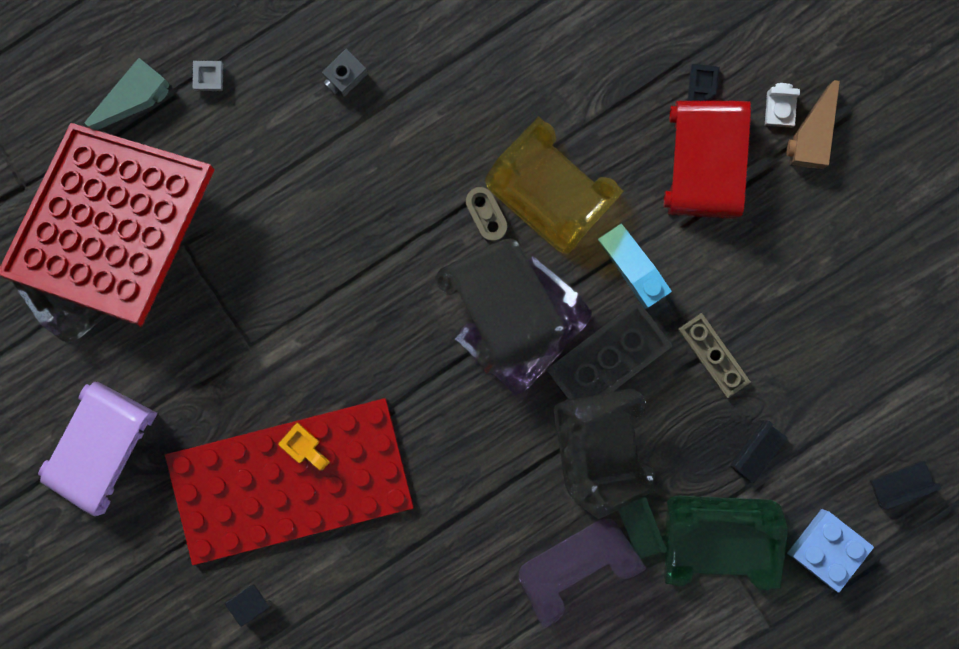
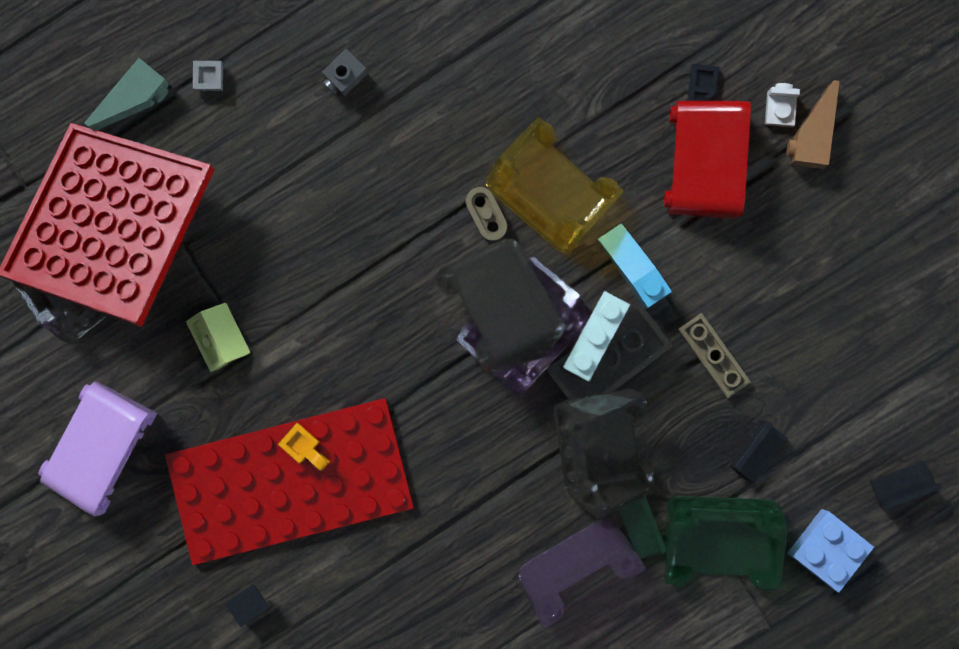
none -> yellowish green panel [186,303,250,372]
none -> light aqua plate [563,291,630,381]

